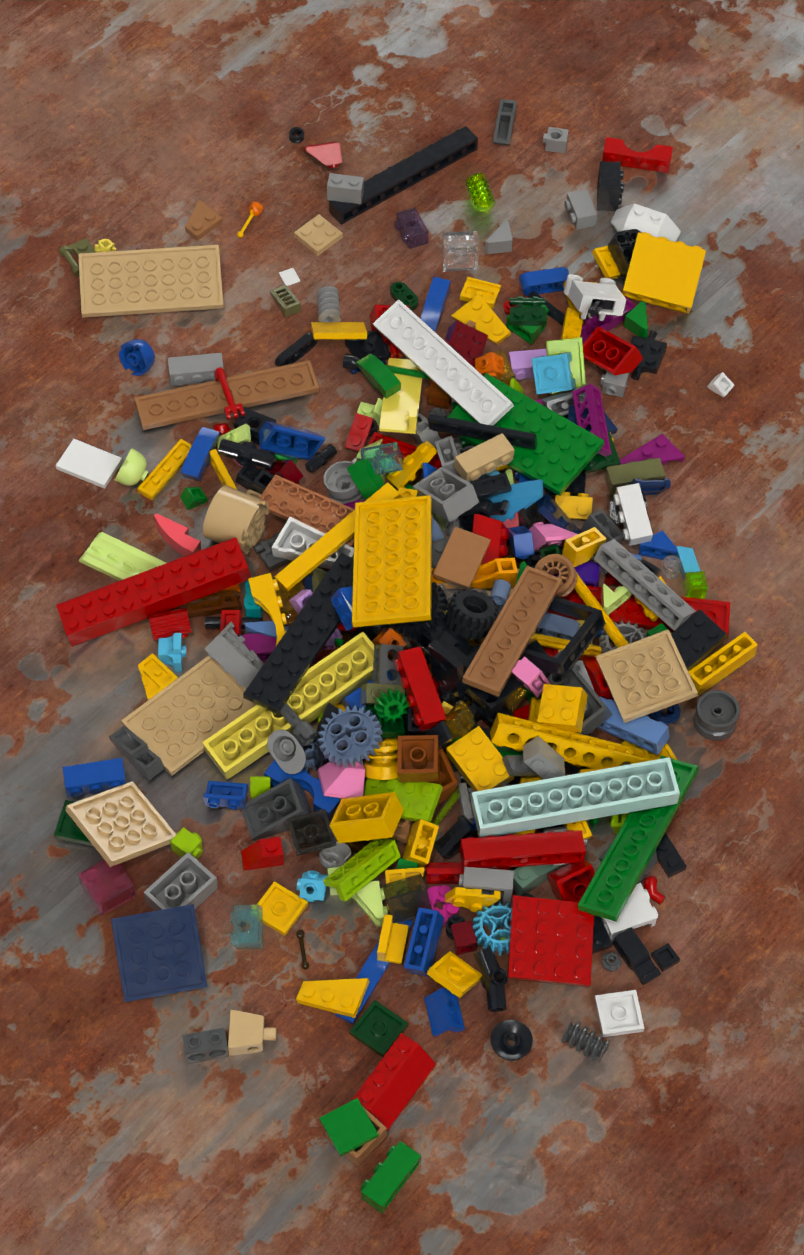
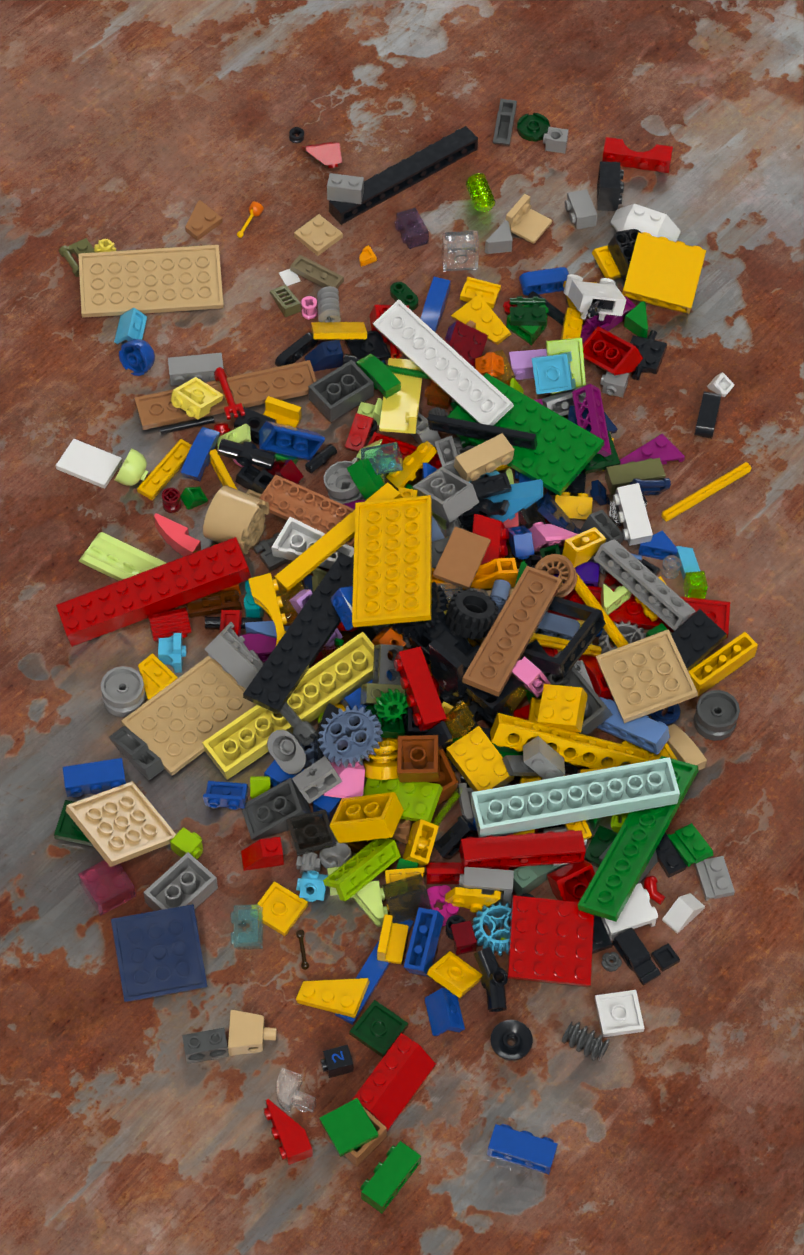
none -> light grey wheel [100,666,146,717]
none -> medium azure panel [114,308,147,344]
none -> black bar [160,416,215,434]
none -> dark red wheel [162,487,181,513]
none -> light yellow plate [171,377,223,419]
none -> yellow panel [263,396,302,428]
none -> red slope [263,1099,313,1165]
none -> clear brick [276,1068,316,1113]
none -> dark tan plate [290,255,344,289]
none -> light grey brick [292,756,342,804]
none -> light grey gear [296,851,321,875]
none -> bright pink bush [301,296,317,320]
none -> dark blue slope [304,339,343,372]
none -> dark grey brick [308,360,374,422]
none -> black brick [320,1044,353,1078]
none -> light orange tile [359,245,377,267]
none -> blue brick [487,1124,558,1175]
none -> tan bracket [506,194,552,244]
none -> dark green tile [517,113,550,142]
none -> dark green plate [584,825,618,868]
none -> dark blue plate [590,480,607,506]
none -> yellow axle [661,462,751,522]
none -> white slope [662,893,705,934]
none -> tan slope [667,724,707,770]
none -> green plate [667,823,713,867]
none -> black beam [694,391,722,439]
none -> light grey plate [694,856,735,901]

